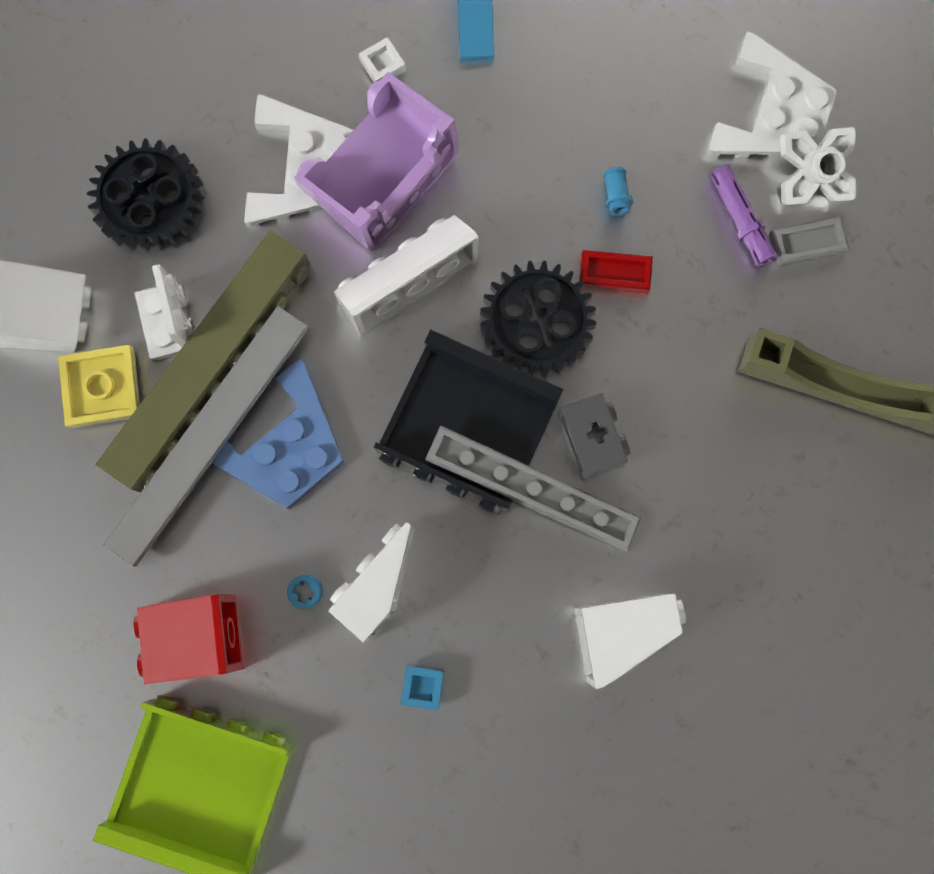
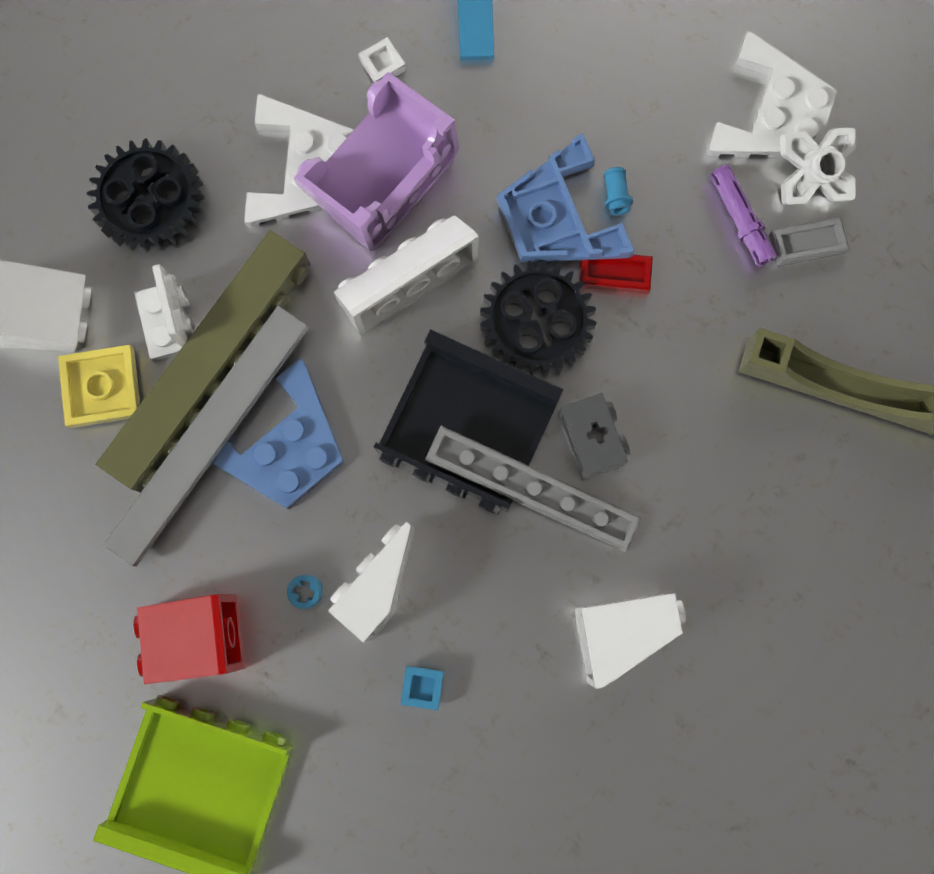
none -> medium blue wing [497,133,634,262]

